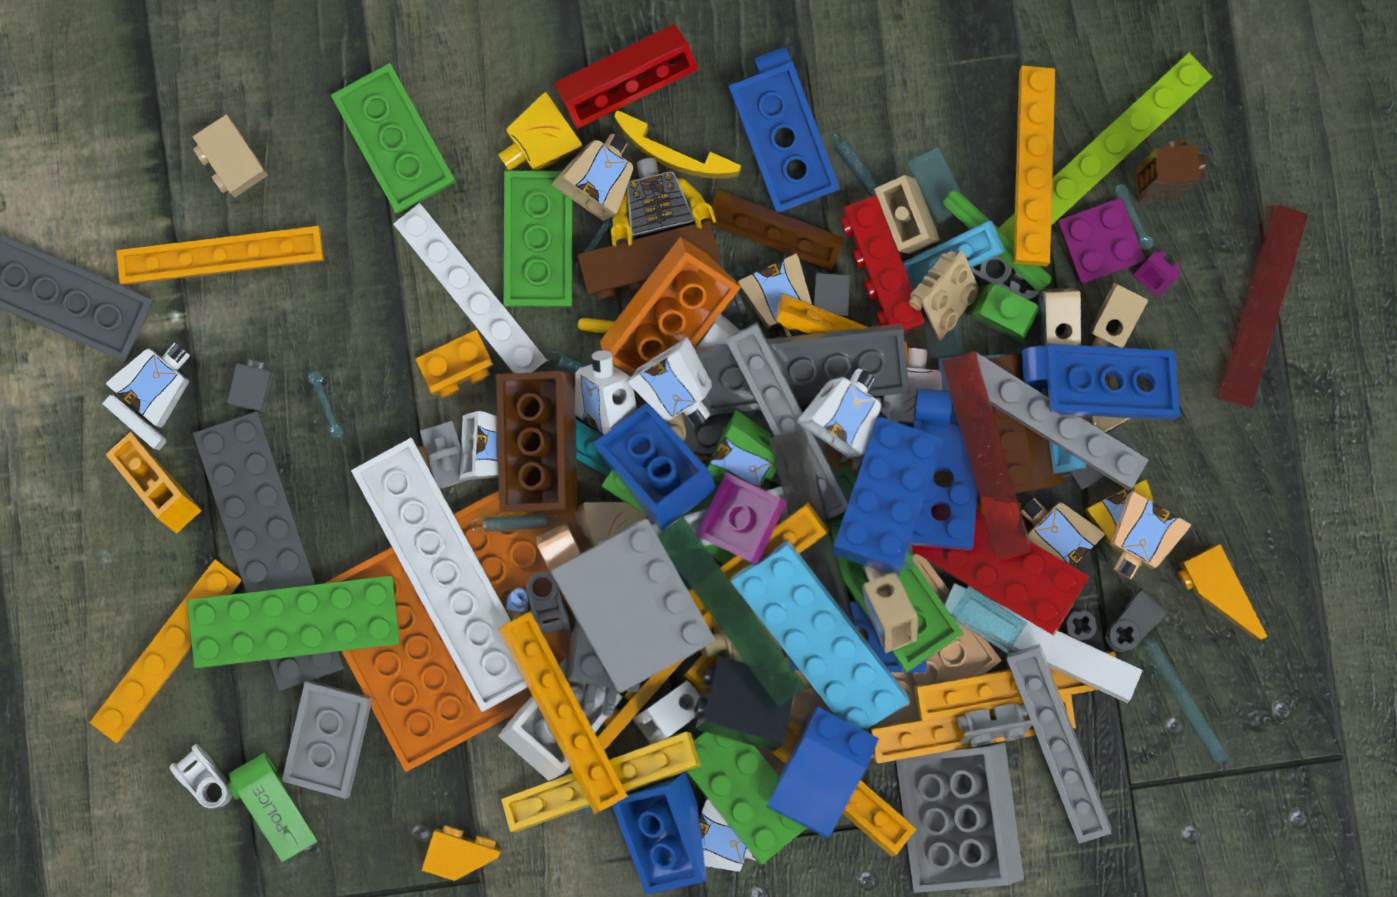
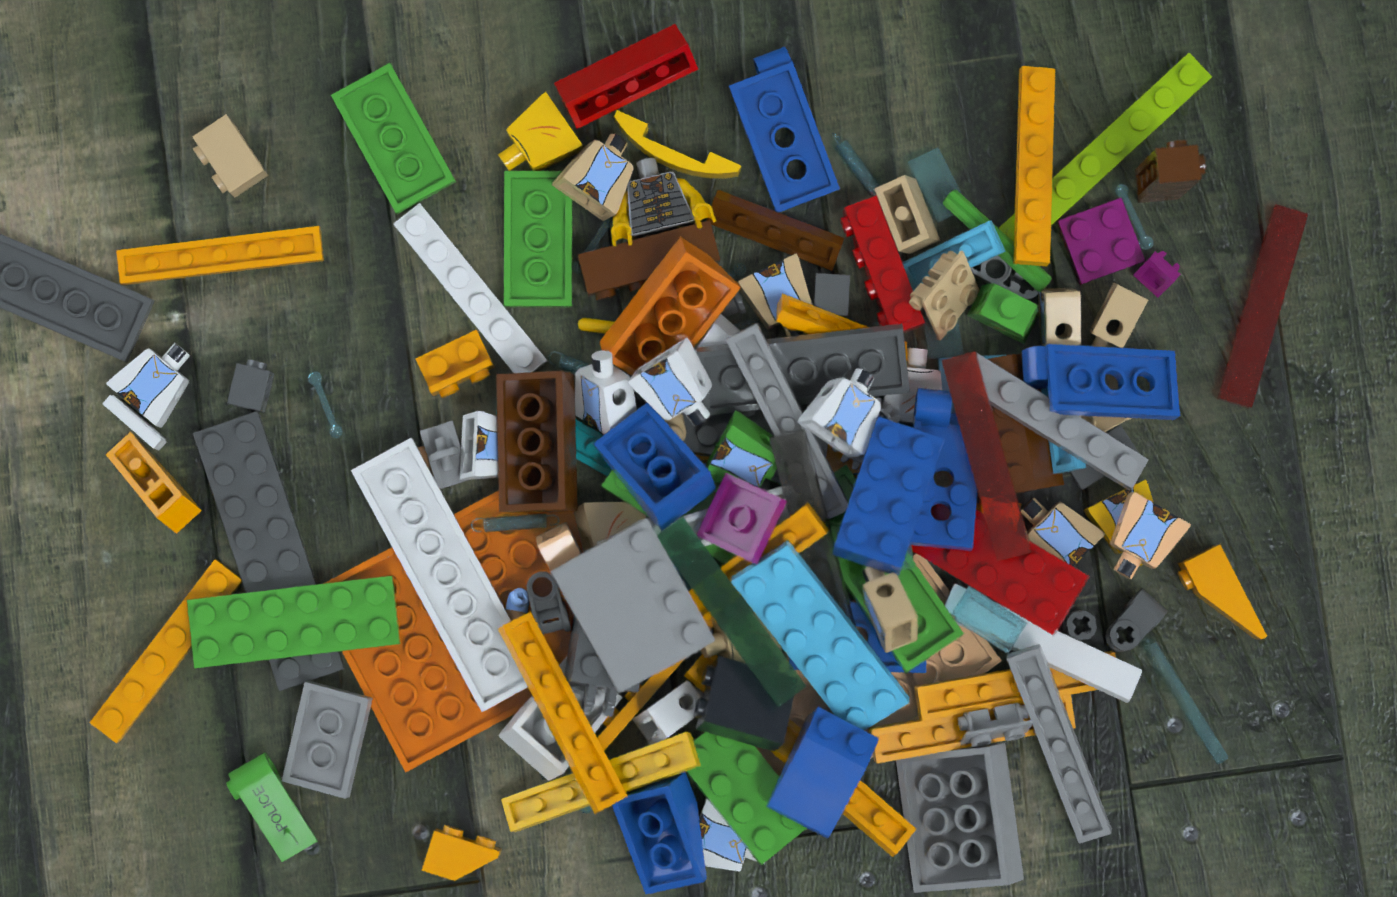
white piece [169,744,232,808] -> none

